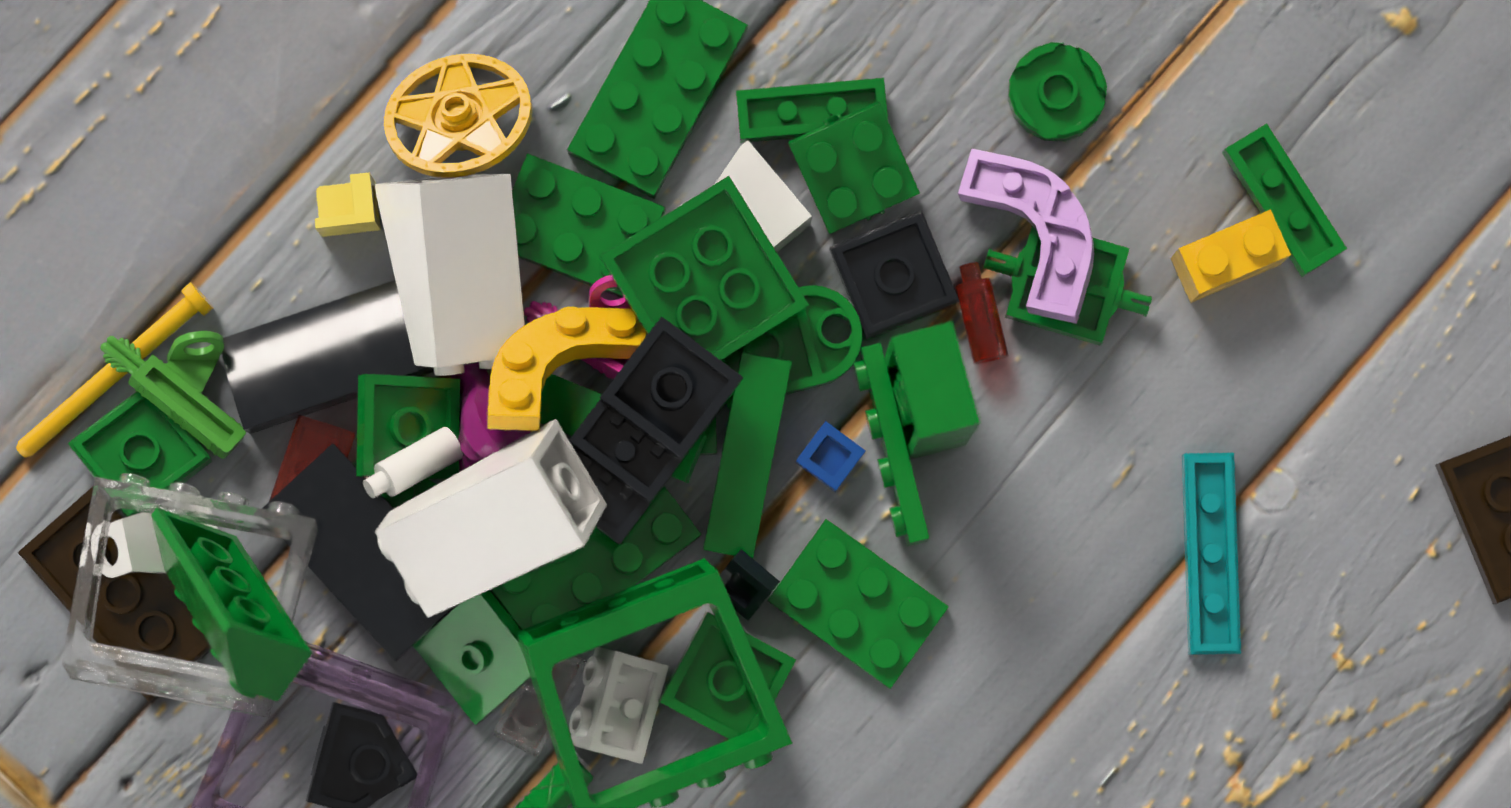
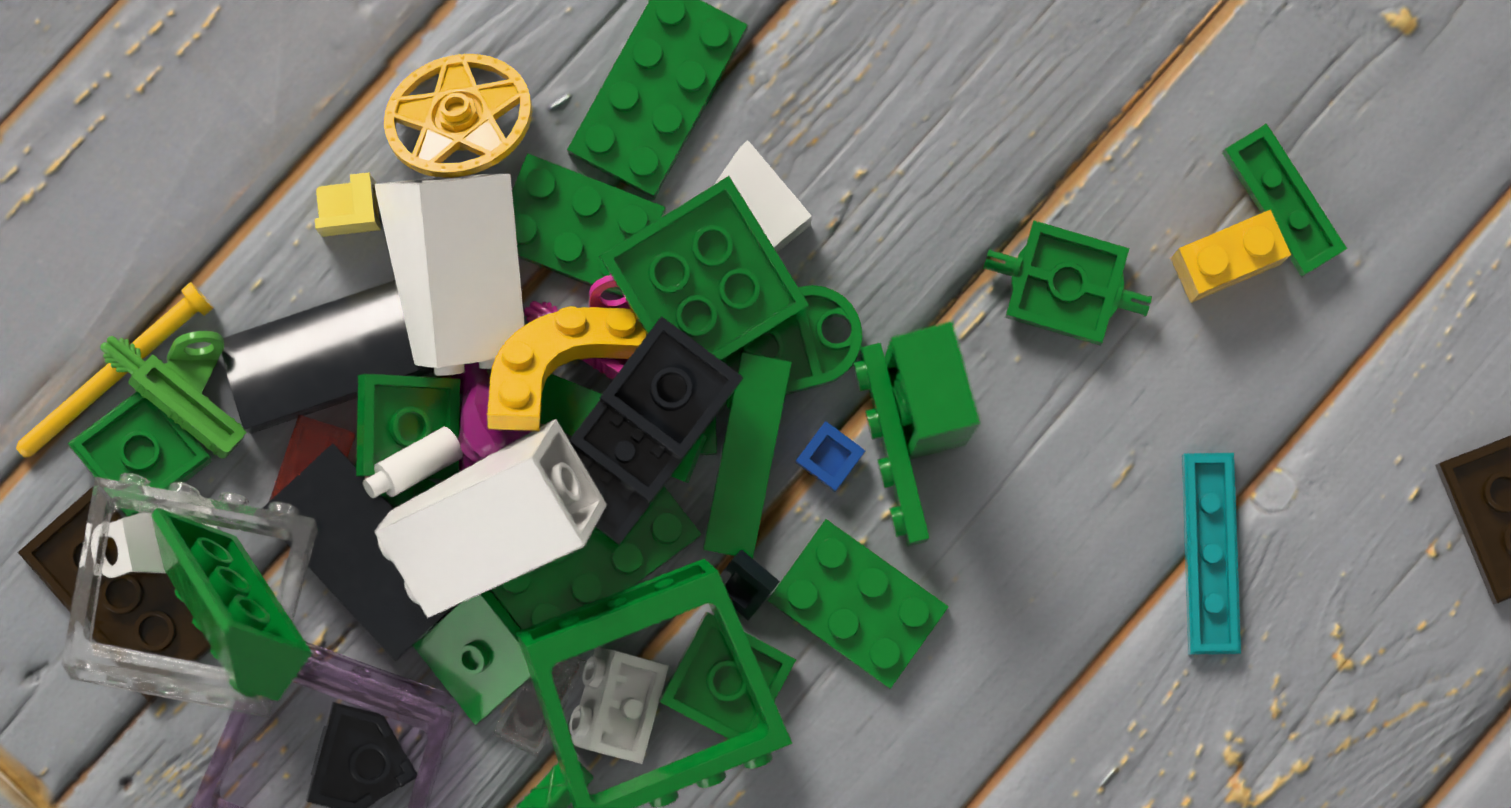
green plate [736,78,888,143] -> none
green plate [788,101,920,234] -> none
black plate [829,210,960,341] -> none
clear red cylinder [956,262,1009,364] -> none
lavender plate [958,149,1094,324] -> none
green tile [1008,42,1107,142] -> none

